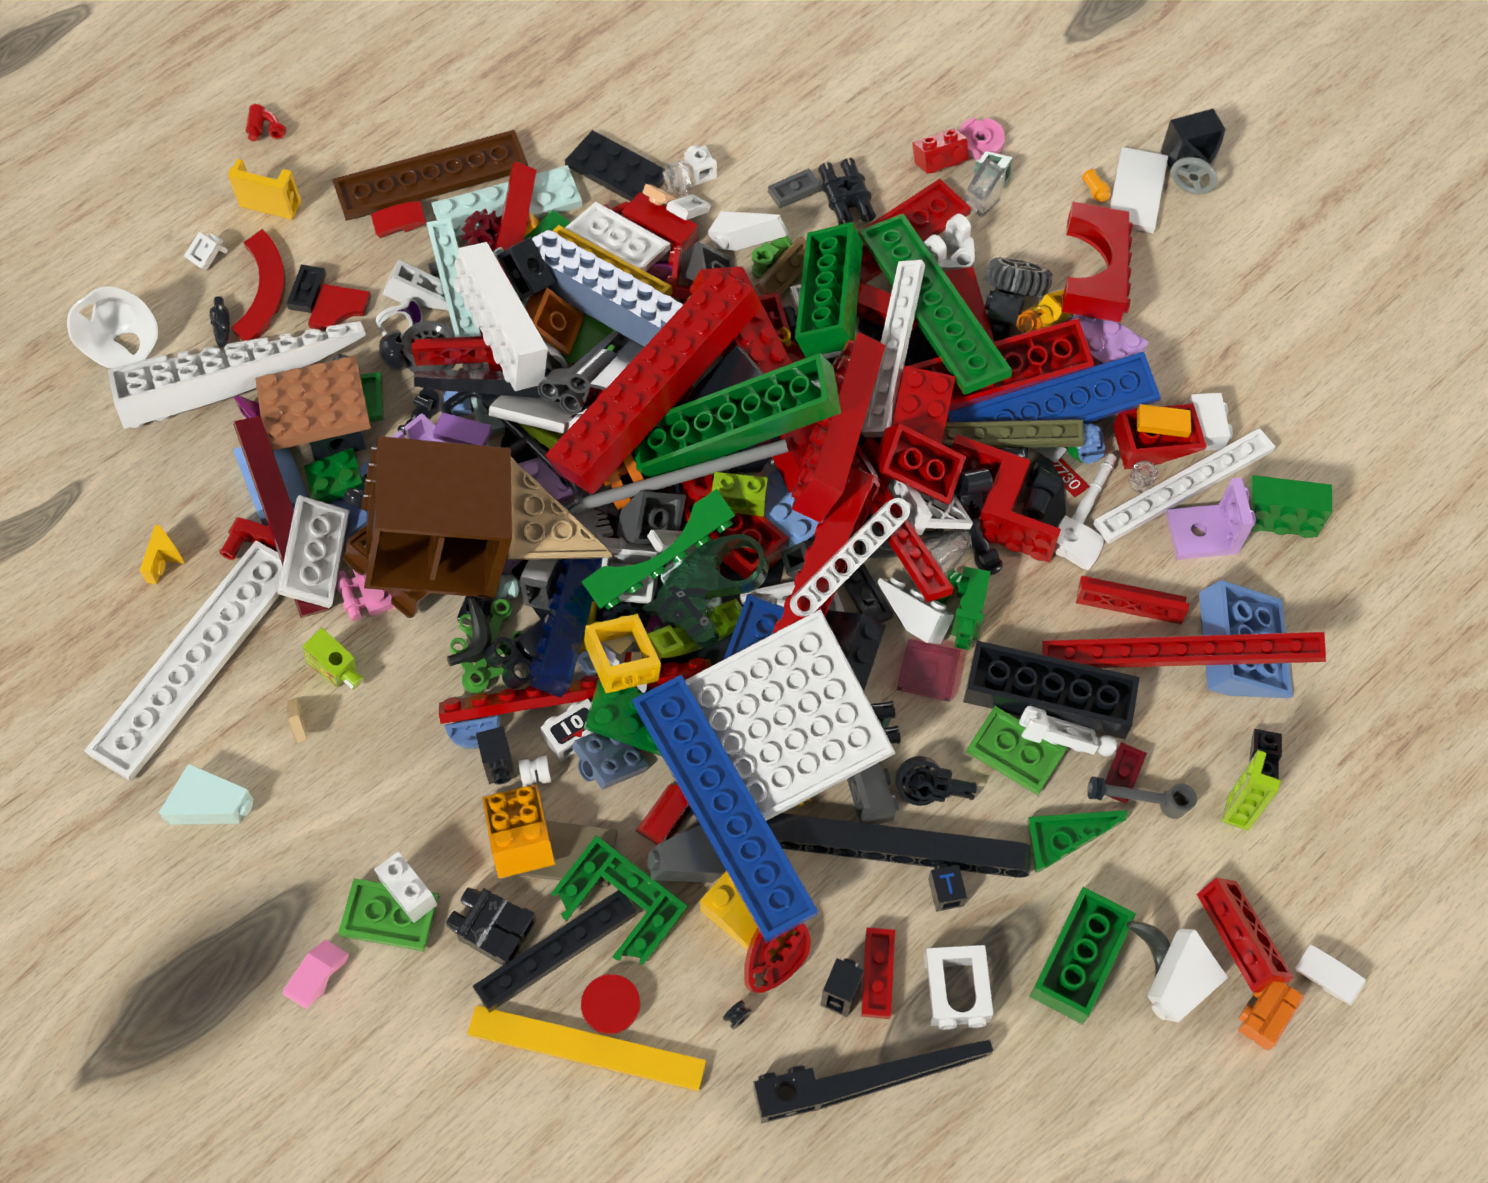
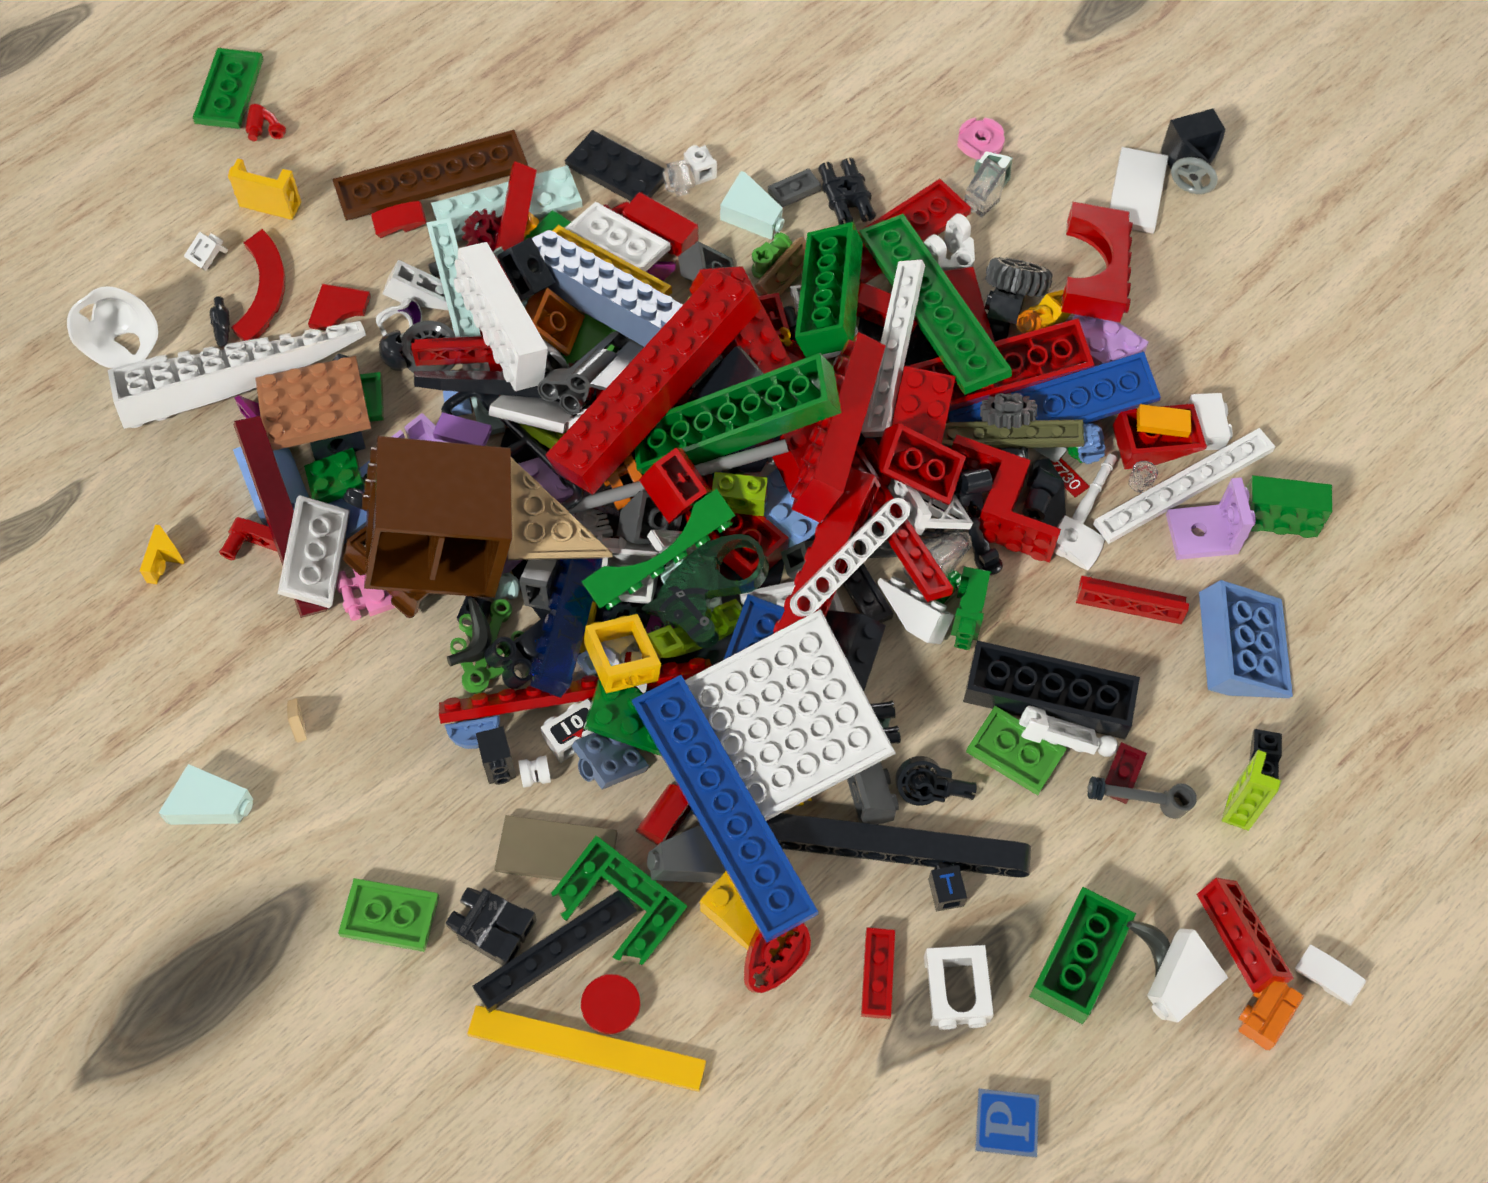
white plate [84,541,283,782] -> none
bright pink slope [282,939,349,1009] -> none
black plate [286,264,326,313] -> none
lime torso [302,627,364,690] -> none
white brick [374,852,437,923] -> none
black piece [398,388,440,435] -> none
light orange slope [482,784,555,879] -> none
light nougat slope [642,184,676,207] -> none
white tile [666,194,711,220] -> none
red bracket [667,245,692,303] -> none
white slope [708,211,789,251] -> none
black bush [723,1000,752,1030] -> none
black piece [753,1040,993,1124] -> none
black brick [820,958,864,1017] -> none
clear pink tile [896,638,961,702] -> none
red brick [912,128,969,174] -> none
green wing [1027,810,1128,873] -> none
red plate [1042,632,1326,668] -> none
light orange animal [1082,169,1111,202] -> none
none -> green plate [192,48,264,129]
none -> red slope [639,447,712,524]
none -> light aqua slope [720,171,785,240]
none -> piece [975,1089,1039,1158]
none -> dark grey gear [980,393,1037,429]

